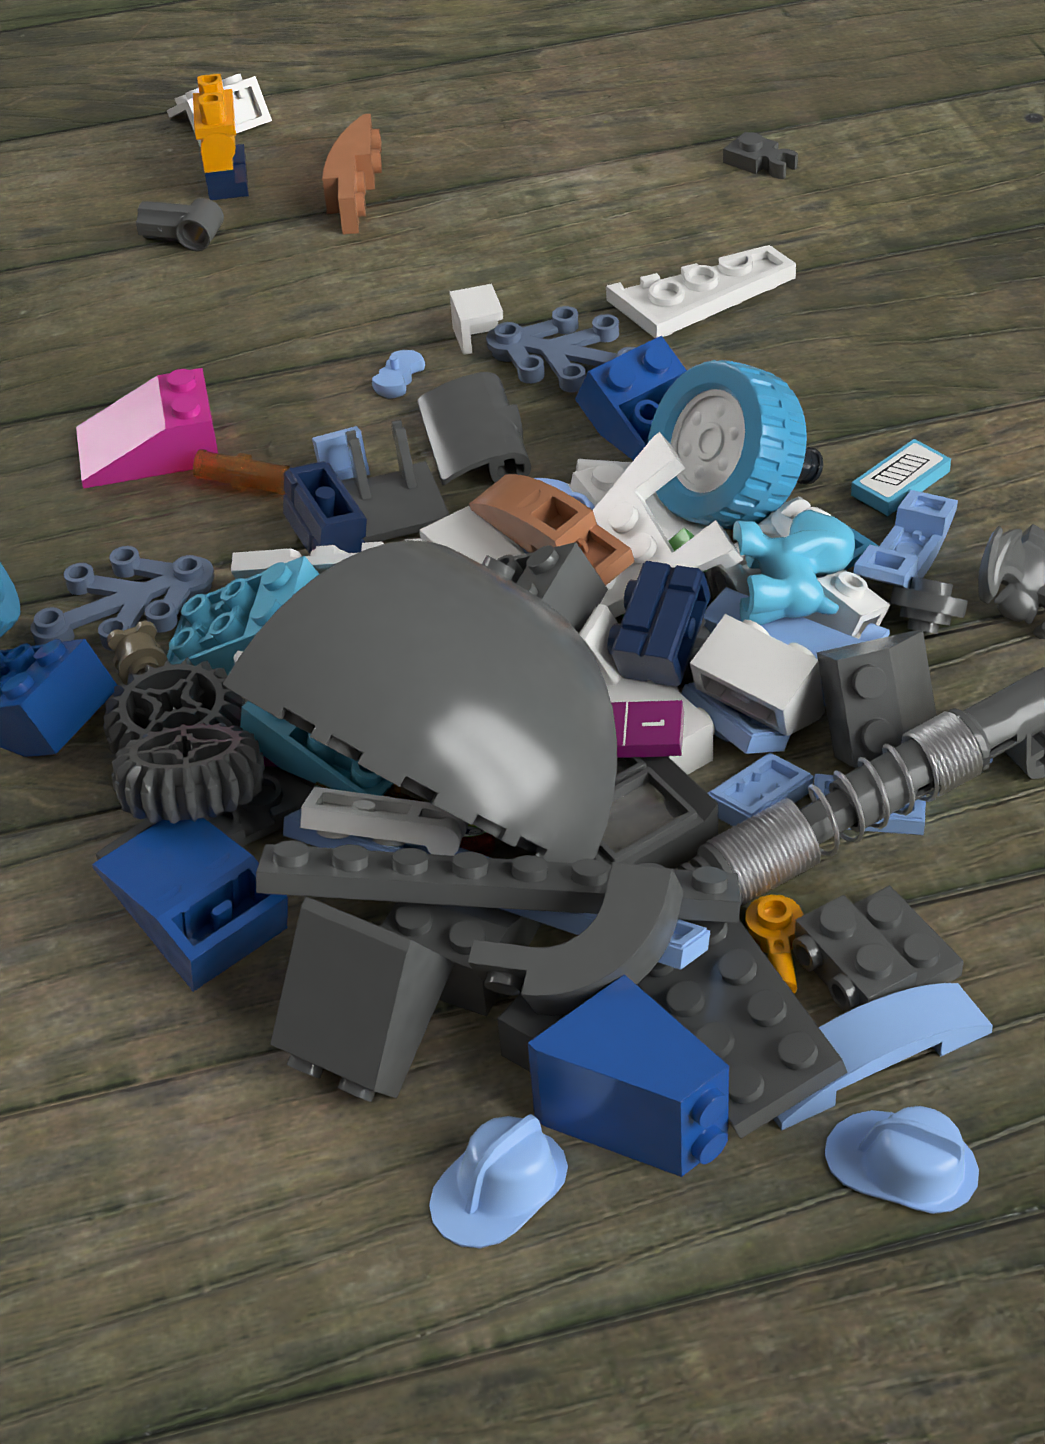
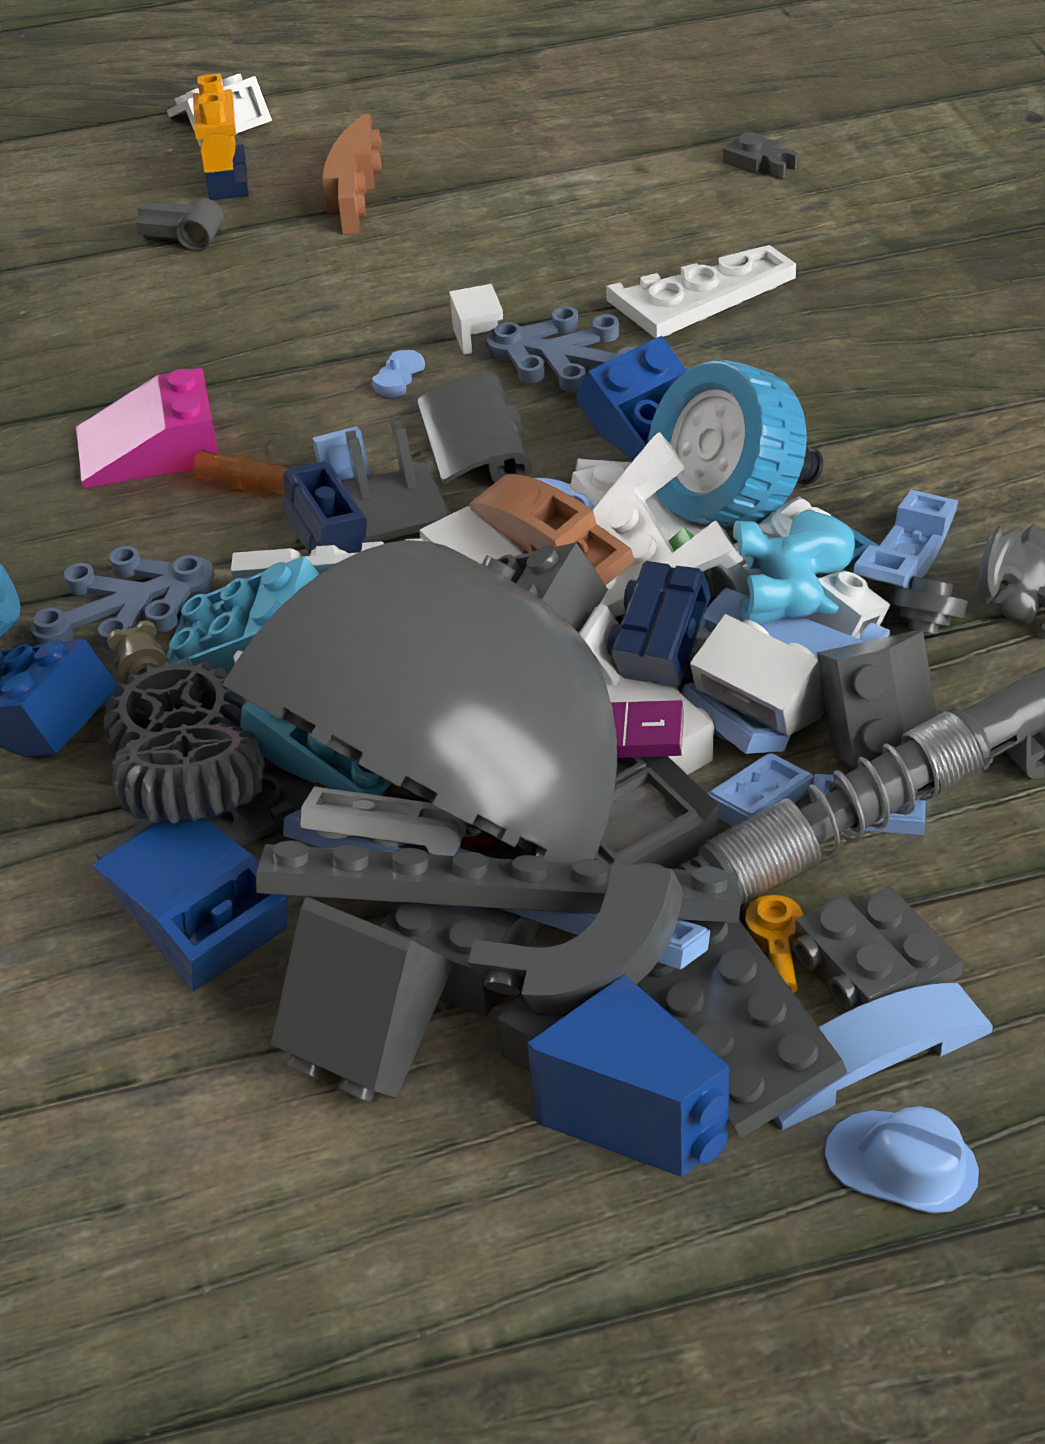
light blue piece [429,1114,568,1248] -> none
tile [851,439,951,516] -> none

